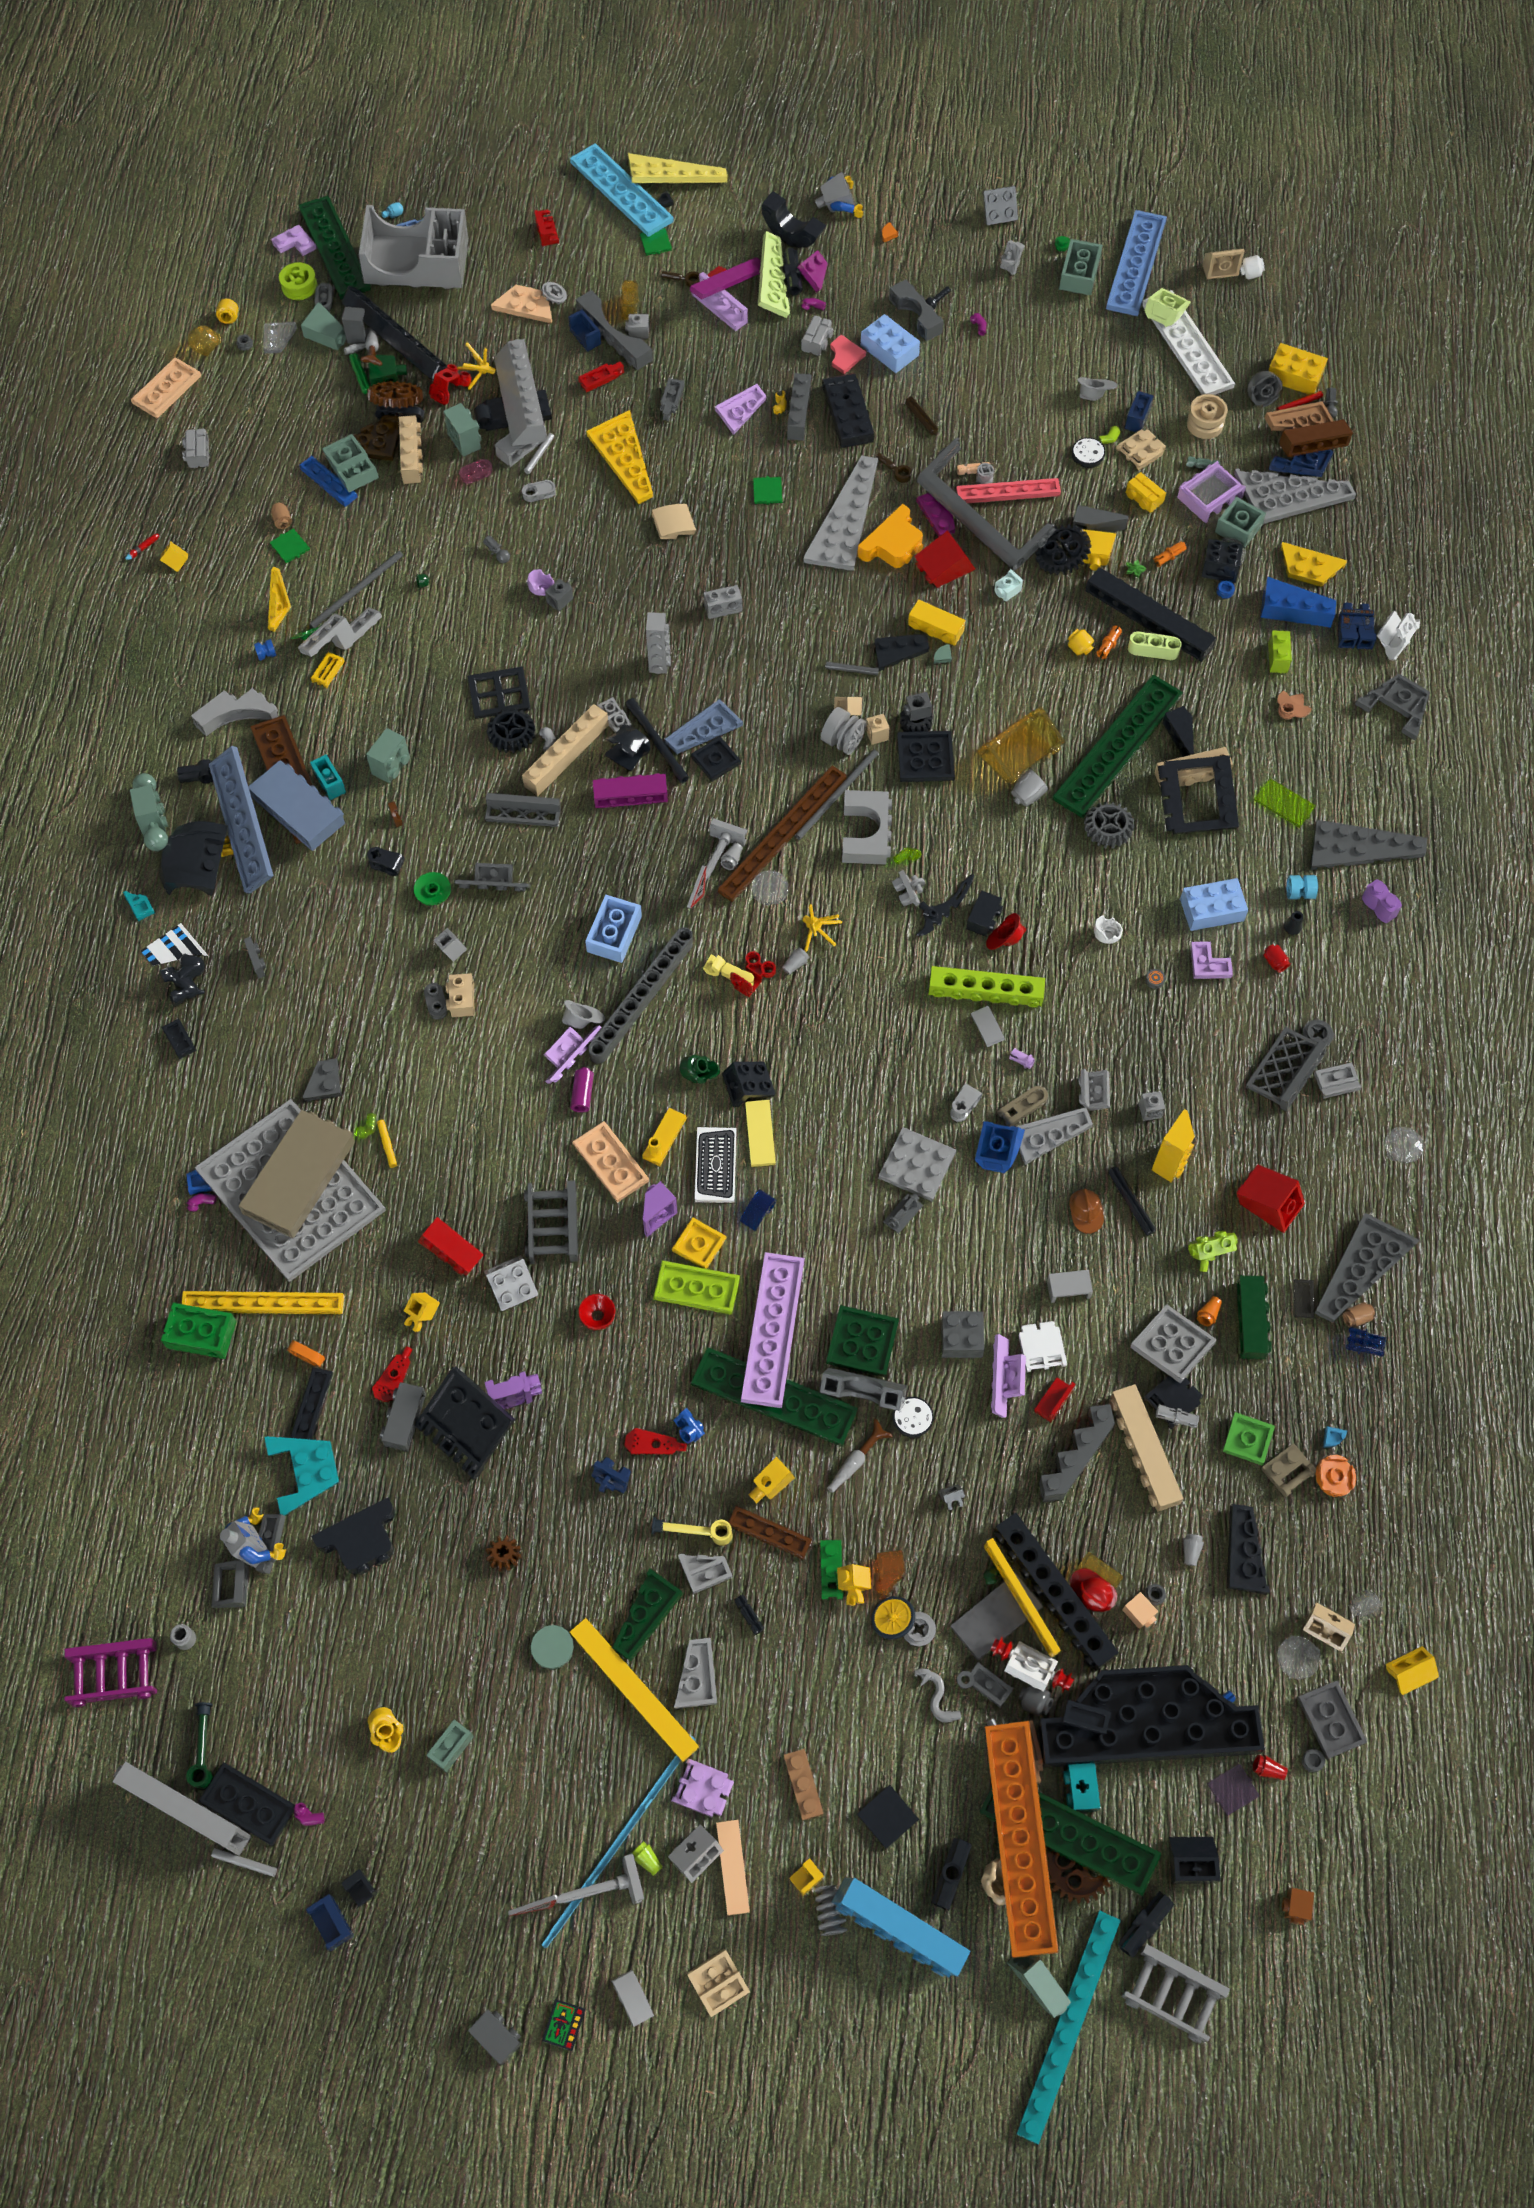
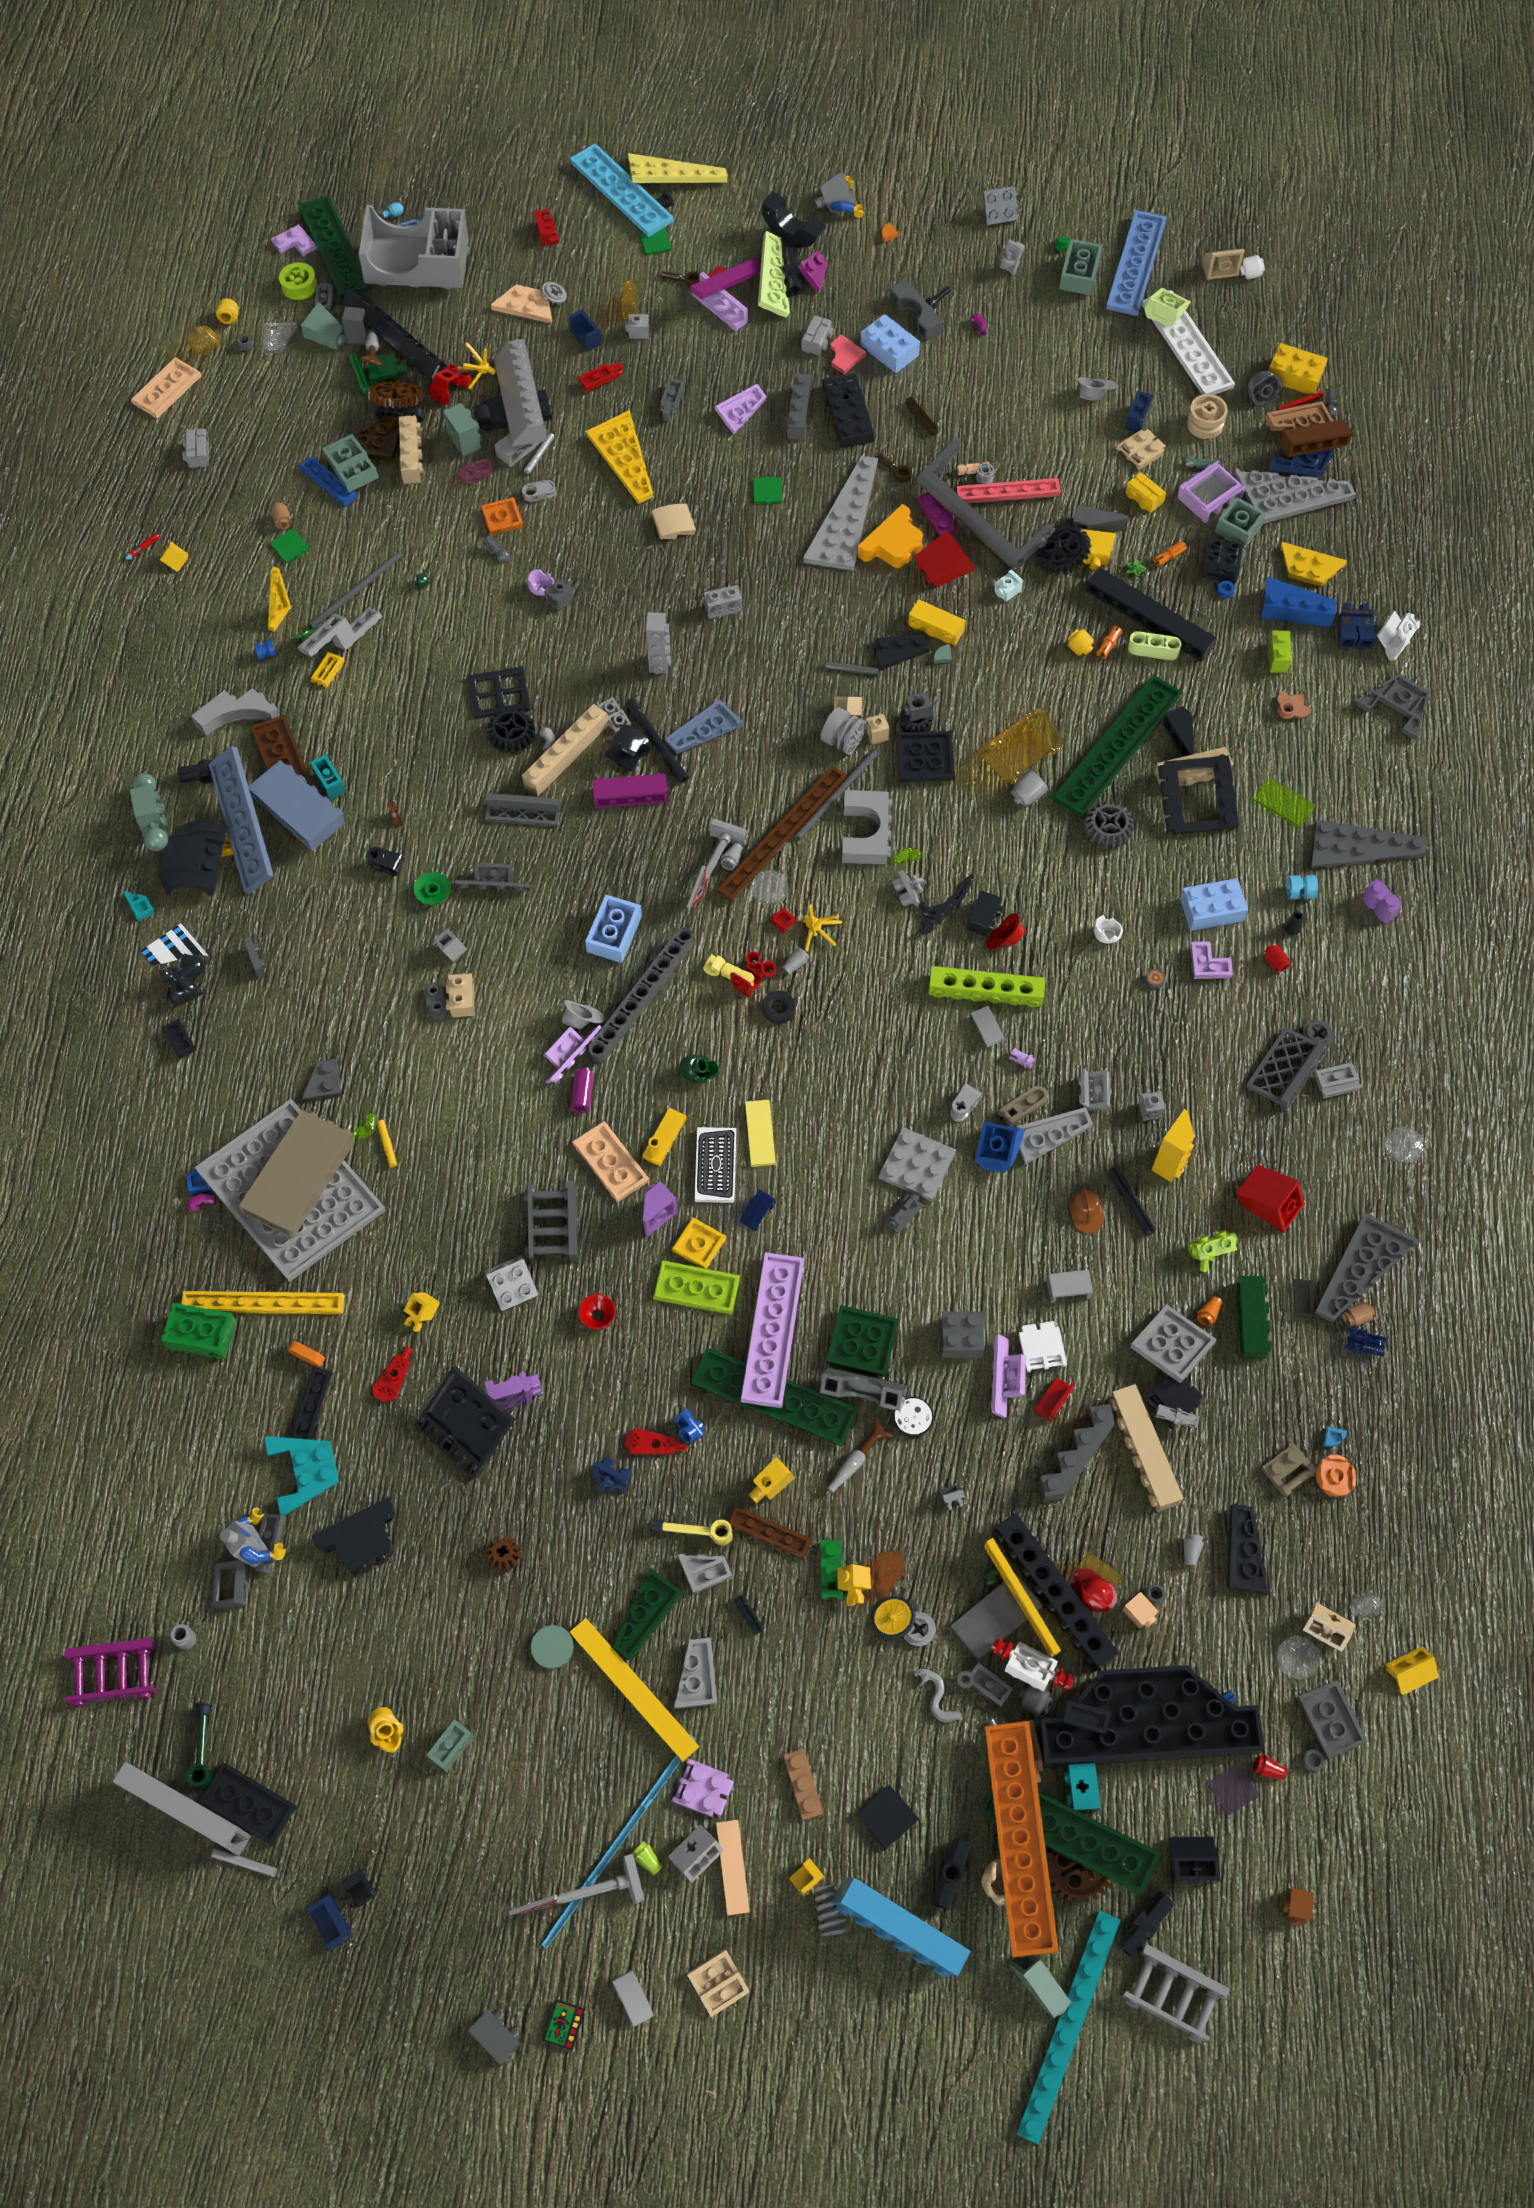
magenta arm [293,1803,325,1826] -> none
light grey piece [344,342,366,355] -> none
sand green brick [366,728,410,784] -> none
dark grey brick [380,1382,426,1452] -> none
red wedge [417,1217,484,1276] -> none
dark grey arch [576,290,653,370] -> none
black tile [691,736,741,782] -> none
black bracket [722,1062,776,1107] -> none
yellow arm [773,390,787,415] -> none
magenta arm [801,298,826,310] -> none
white tile [1071,437,1106,468] -> none
lime arm [1098,426,1120,444] -> none
bright green plate [1222,1412,1275,1466] -> none
none -> orange tile [481,497,523,536]
none -> black tyre [762,990,796,1024]
none -> red tile [770,907,797,934]

